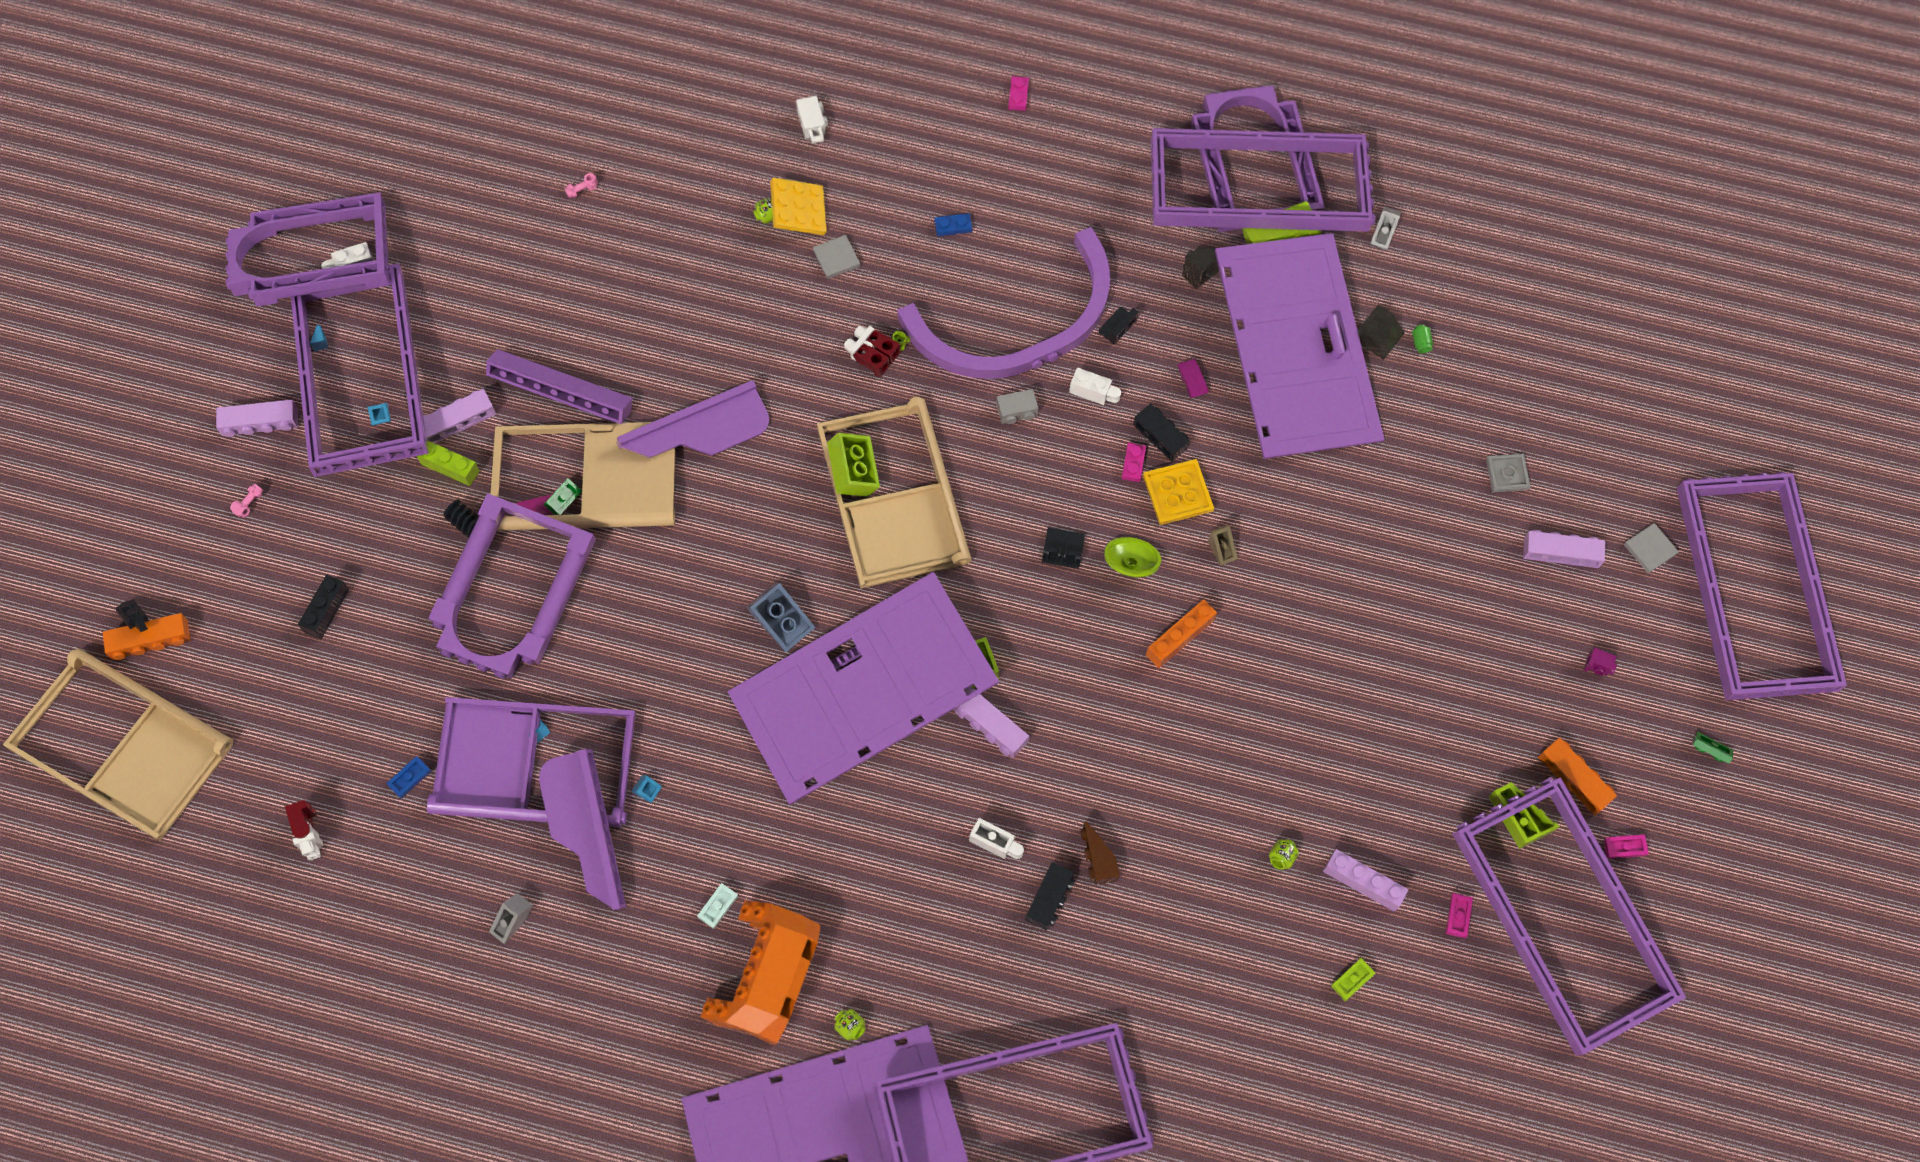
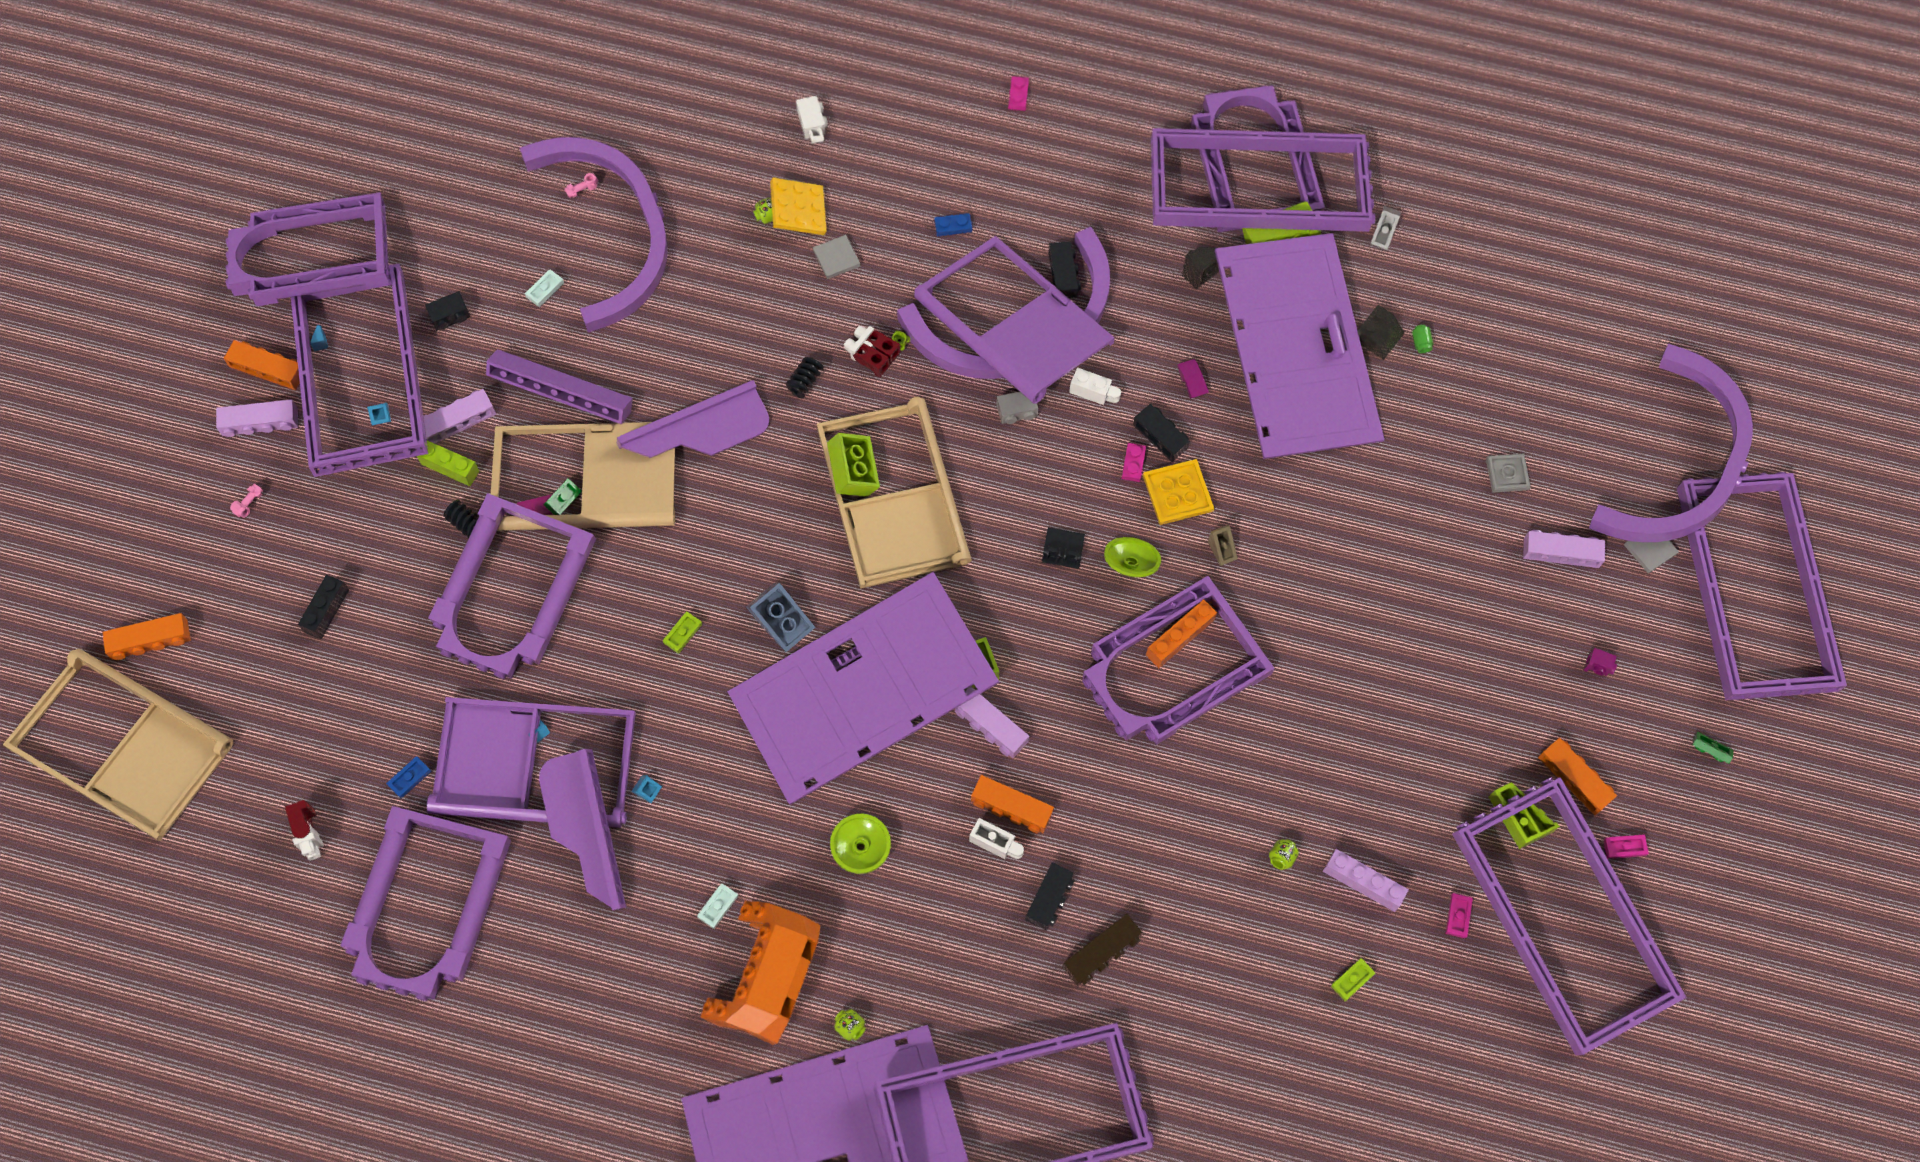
black hinge [115,599,149,633] -> none
white brick [321,242,374,269] -> none
light grey slope [489,893,533,944] -> none
reddish brown slope [1080,821,1120,885] -> none
black panel [1098,307,1139,345] -> none
none -> orange brick [223,340,300,390]
none -> medium lavender door [340,806,511,1001]
none -> black brick [425,291,470,331]
none -> medium lavender arch [520,137,667,333]
none -> light aqua plate [525,269,564,307]
none -> lime plate [663,611,702,654]
none -> black piece [786,357,824,399]
none -> lime dish [830,814,891,874]
none -> medium lavender door [914,236,1114,404]
none -> orange brick [971,775,1054,833]
none -> black brick [1048,241,1081,298]
none -> dark brown brick [1062,914,1143,987]
none -> medium lavender door [1082,576,1275,745]
none -> medium lavender arch [1589,344,1753,542]

